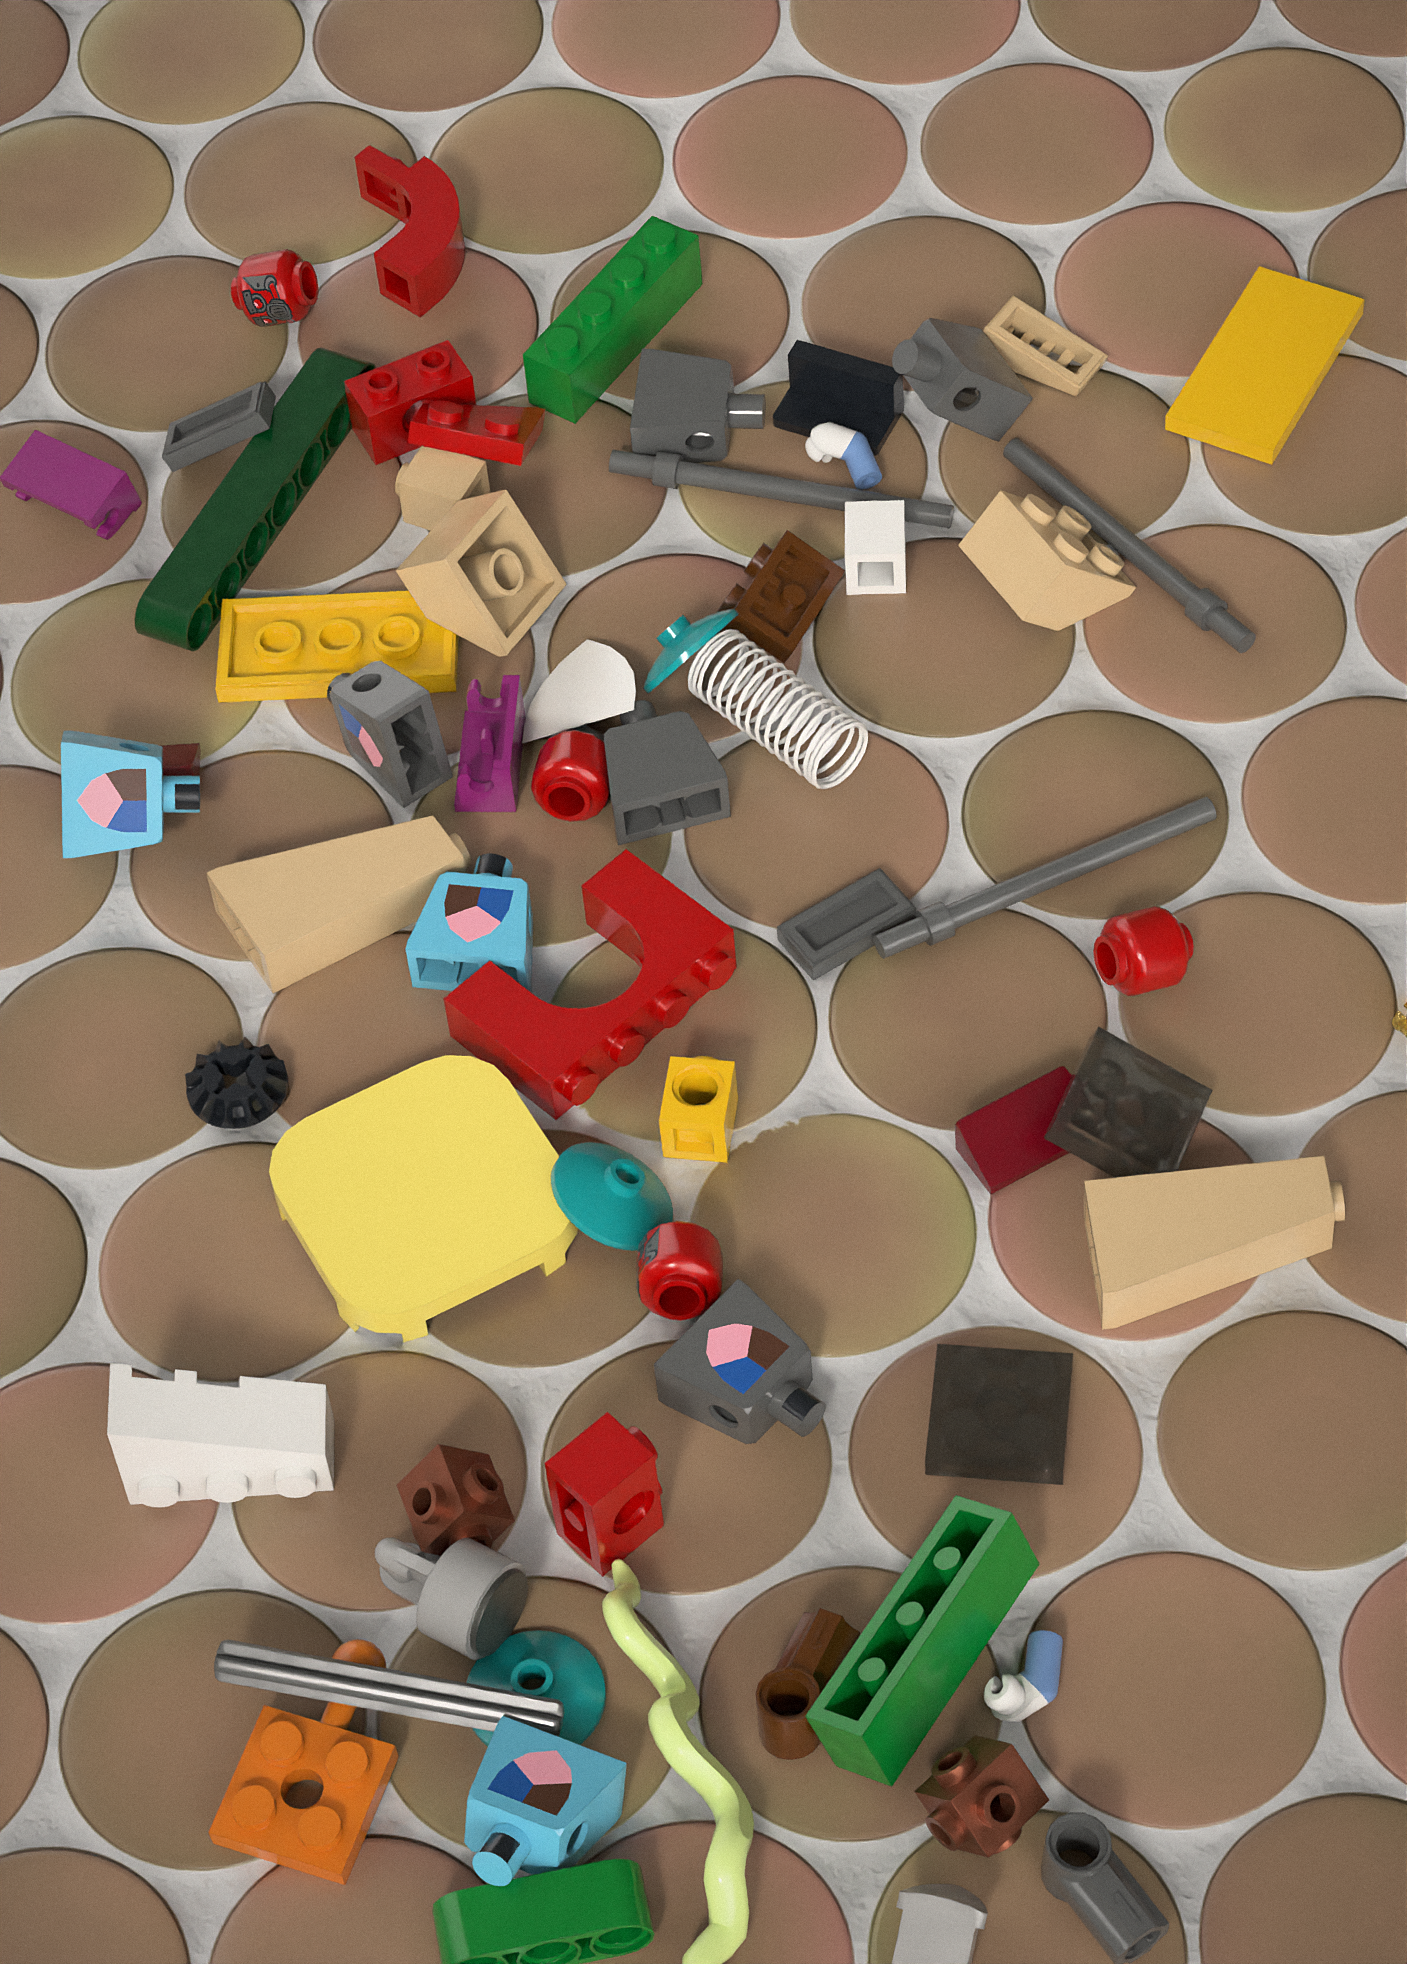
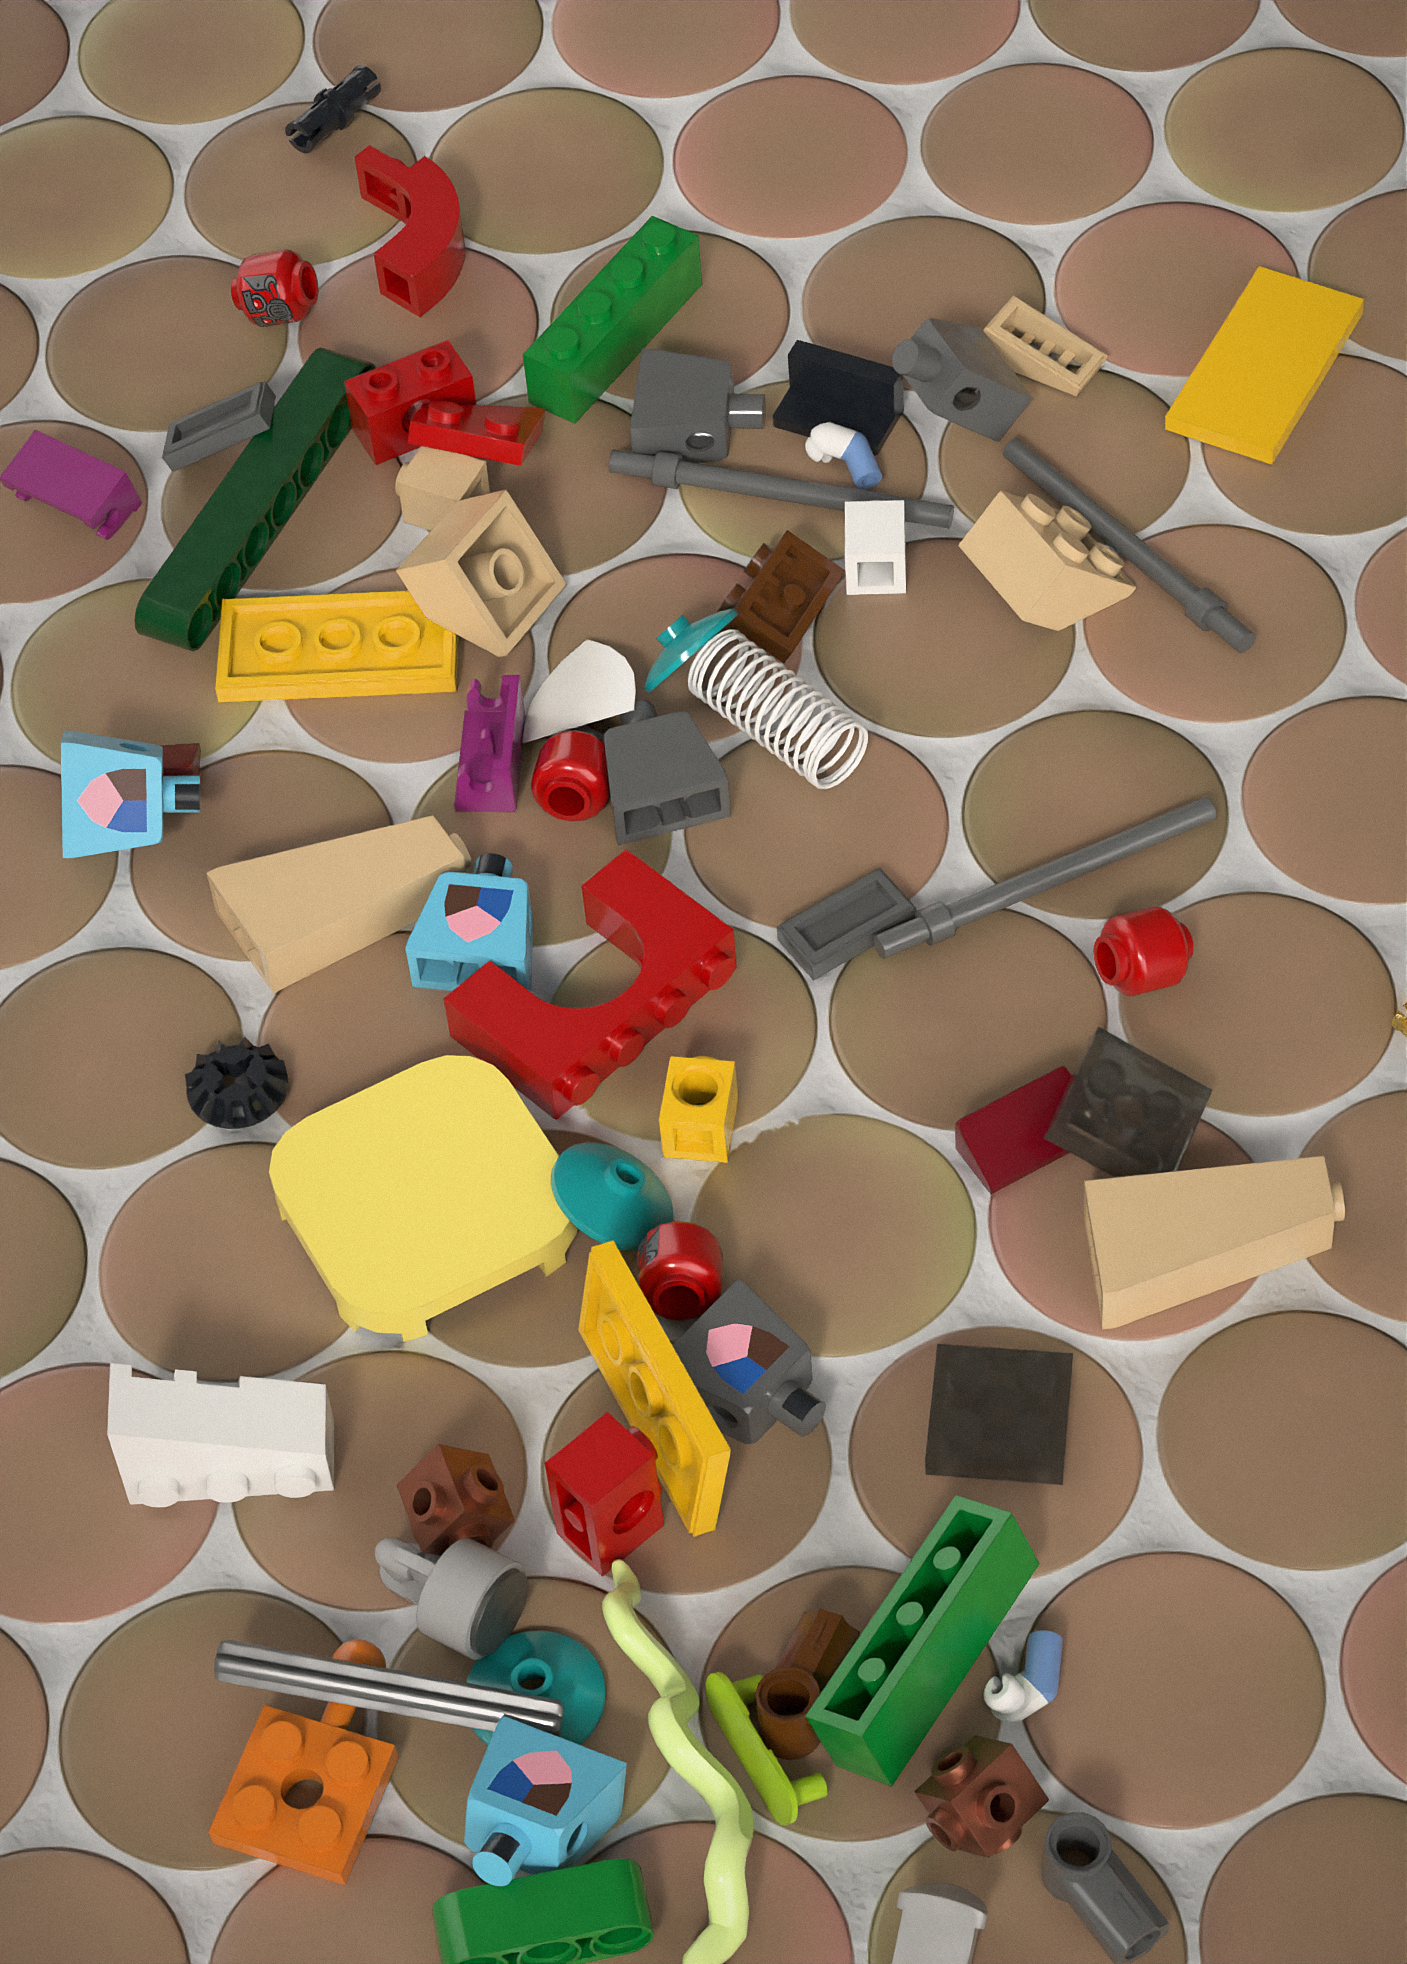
dark grey torso [327,661,453,808] -> none
none -> black pin [285,65,381,153]
none -> yellow tile [578,1240,731,1537]
none -> lime piece [705,1672,827,1826]

